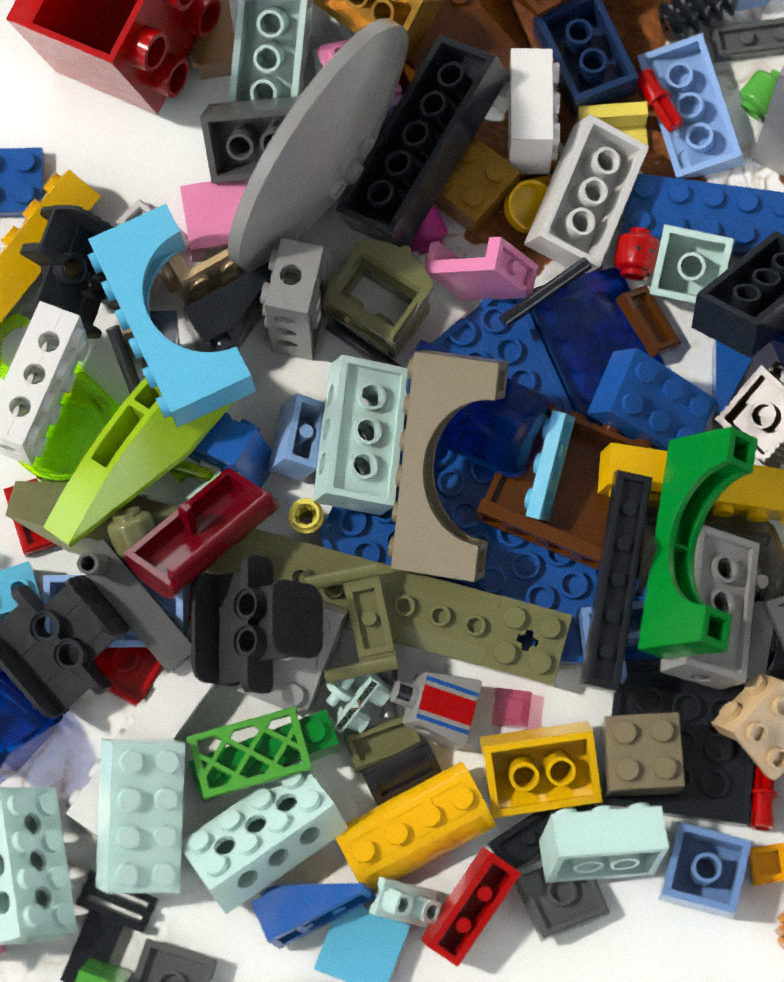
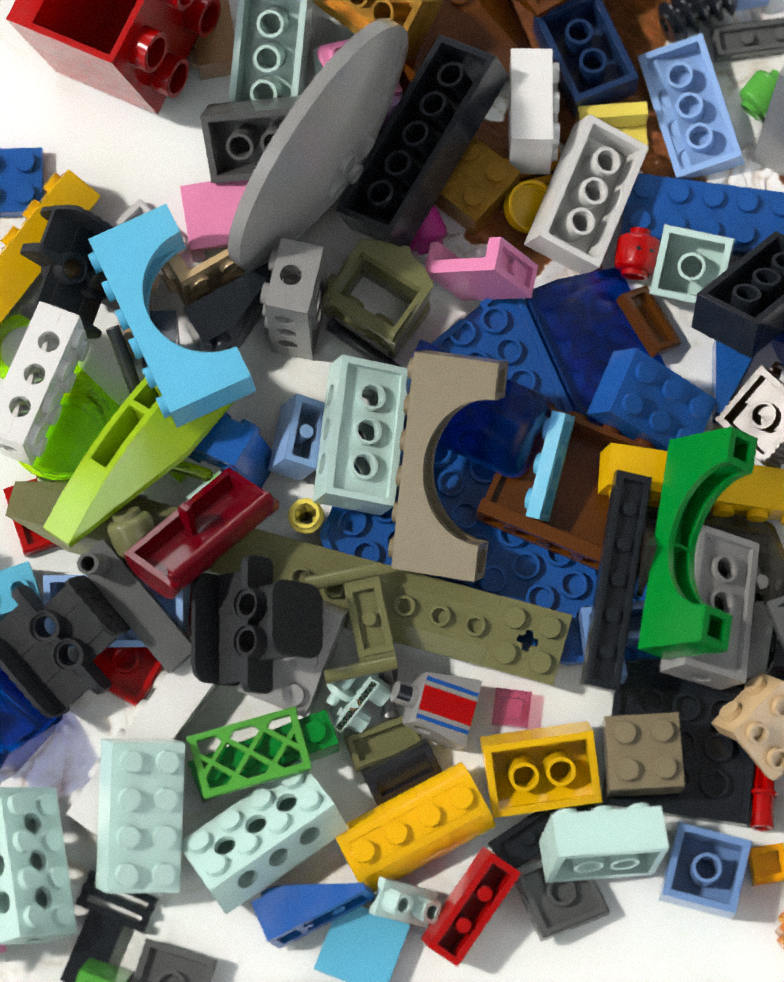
black bar [499,257,592,328] -> none
red axle [637,69,683,133] -> none

